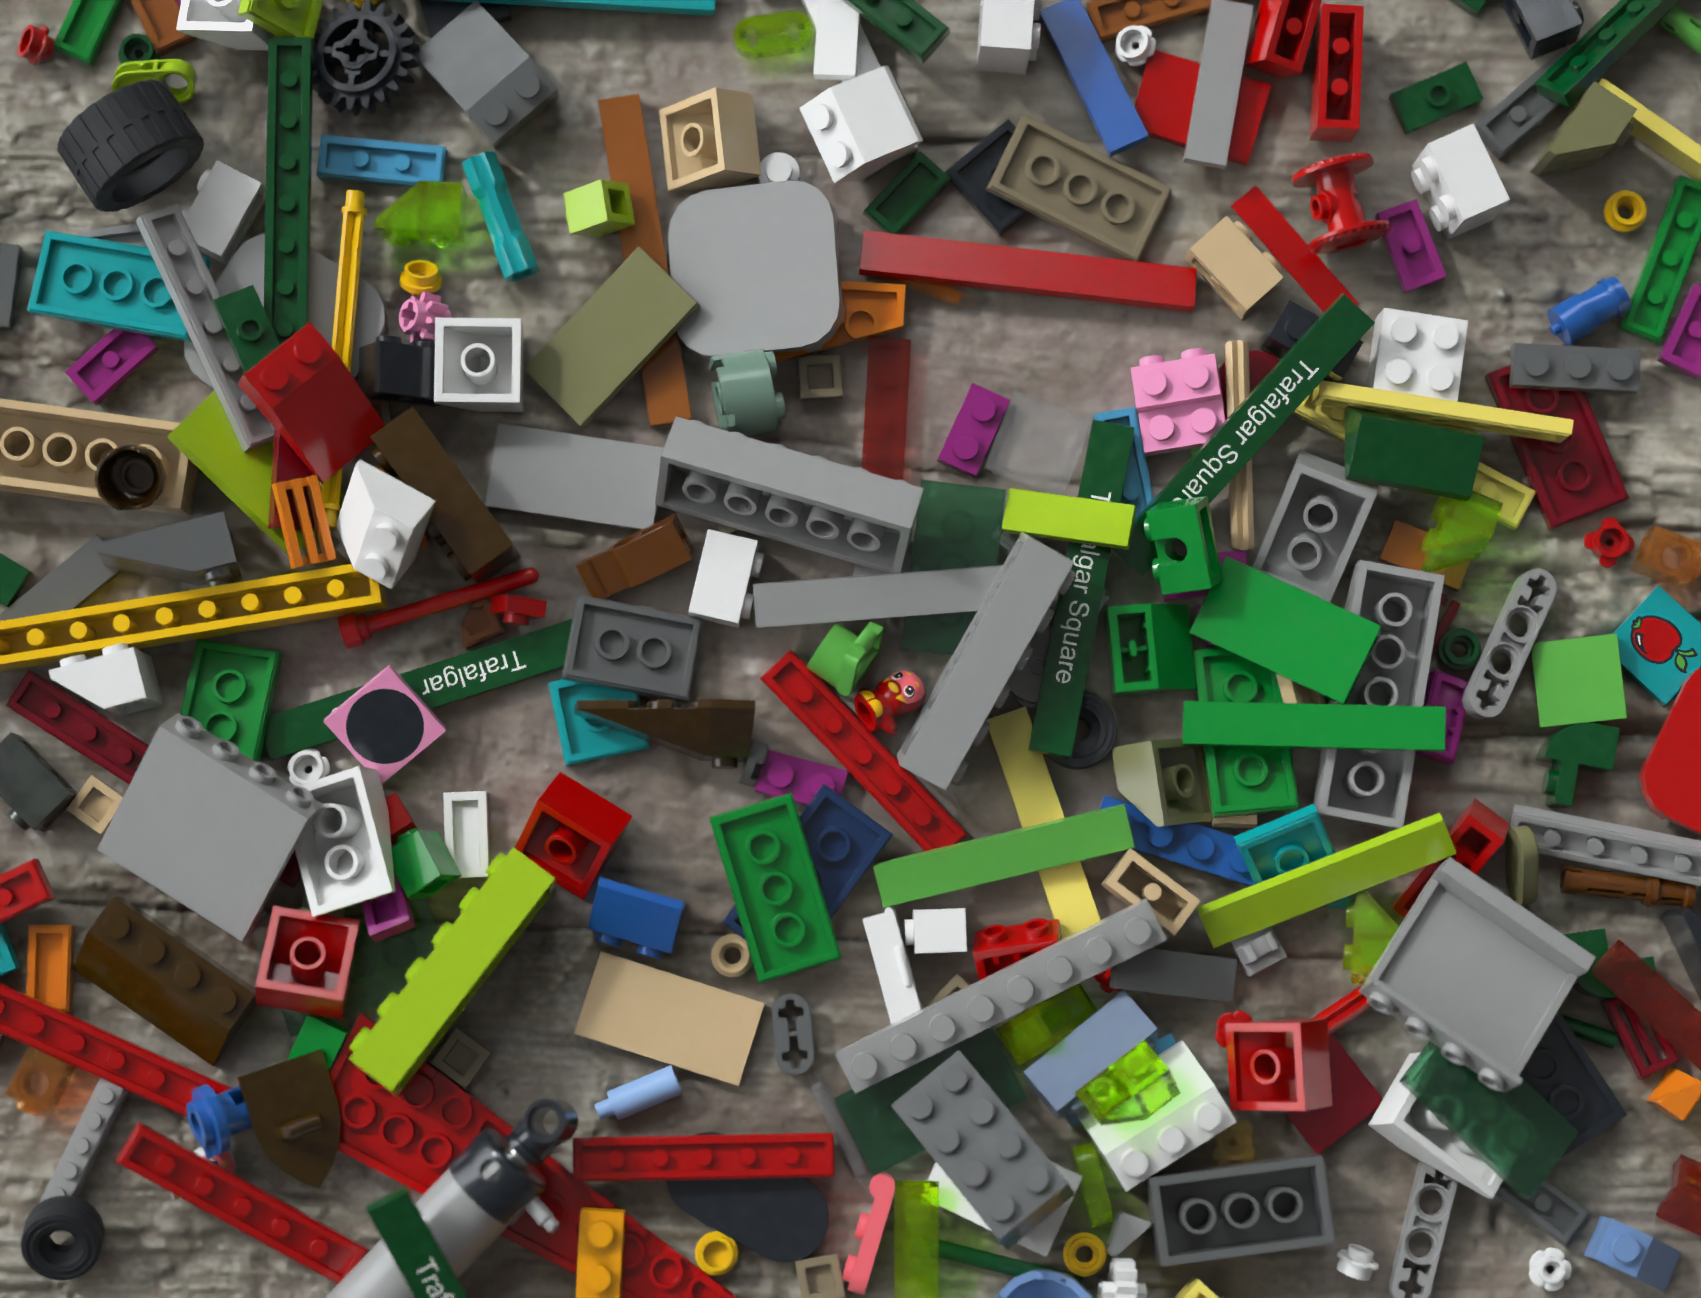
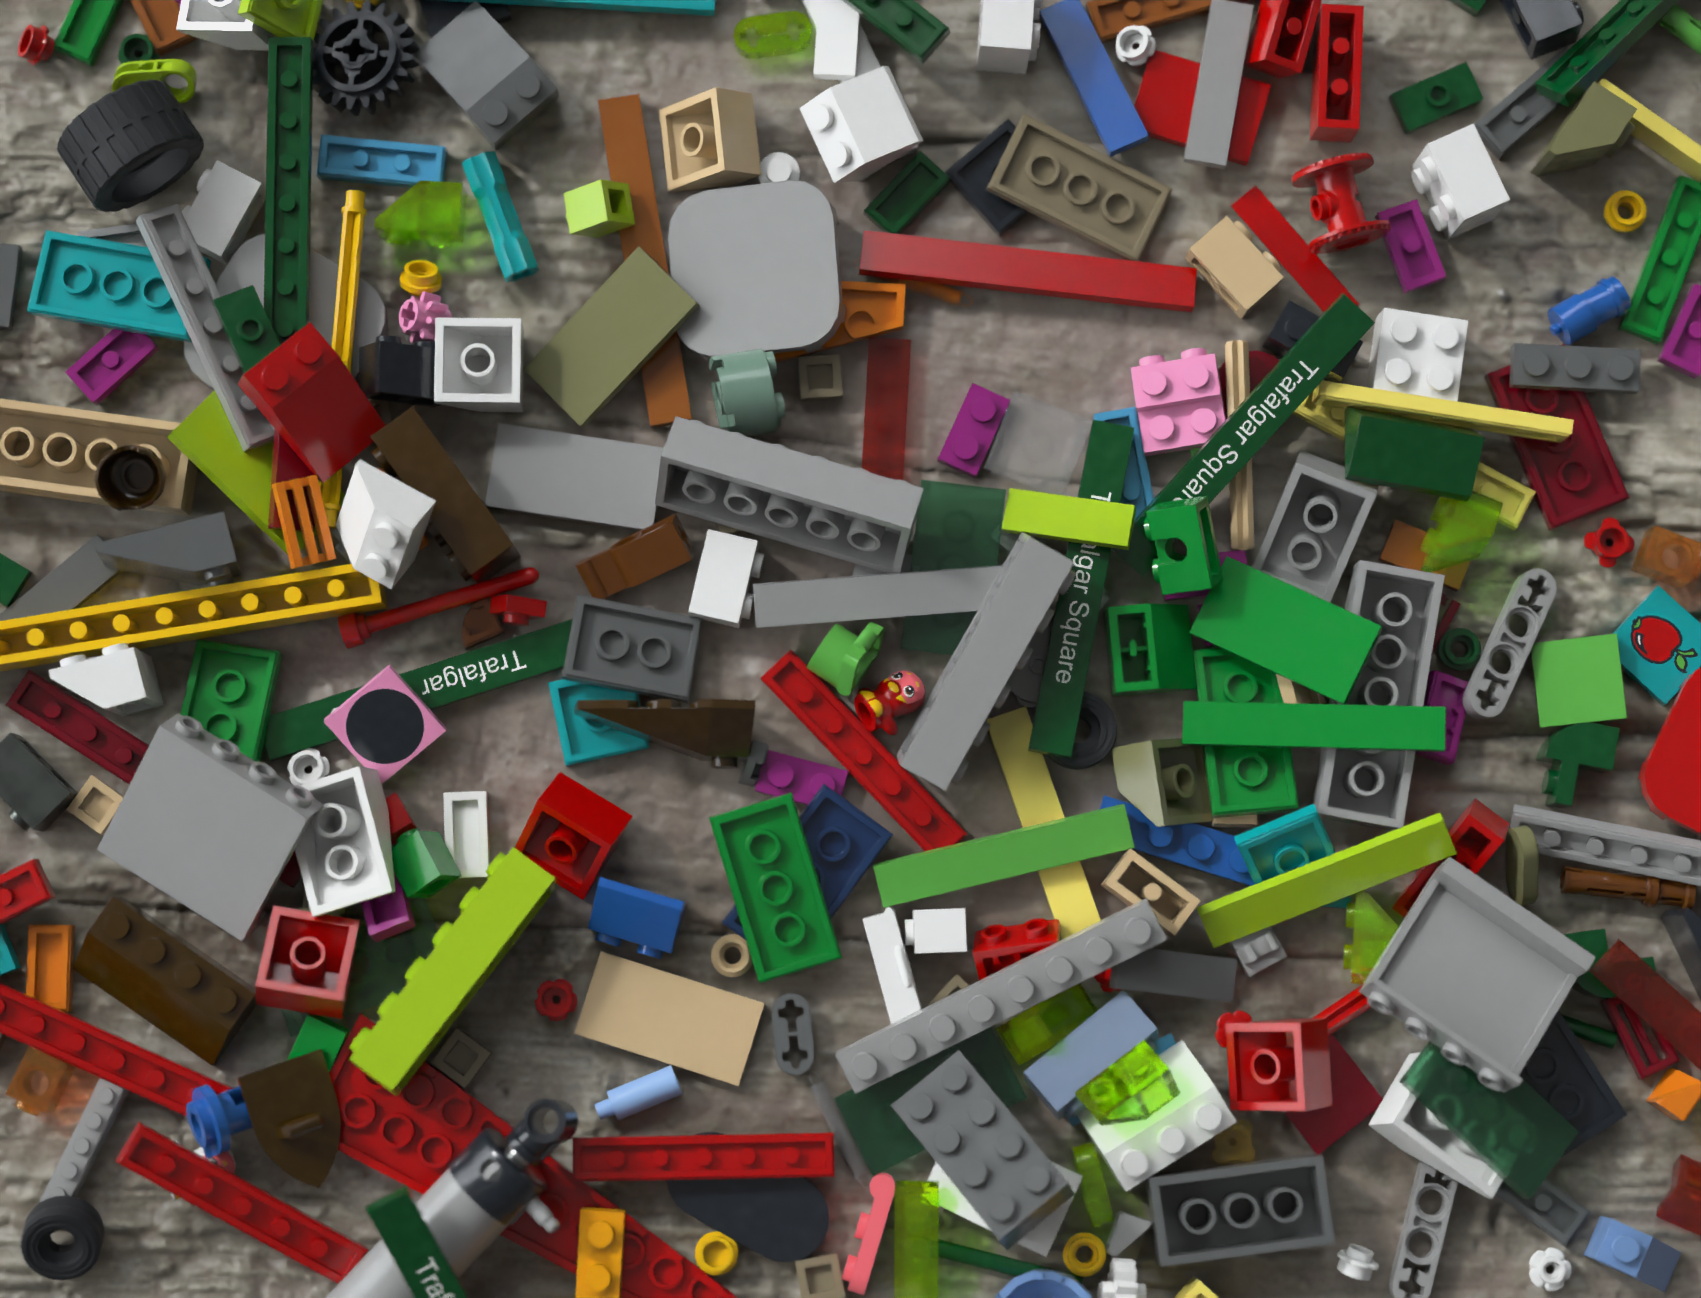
none -> red plate [535,979,578,1021]

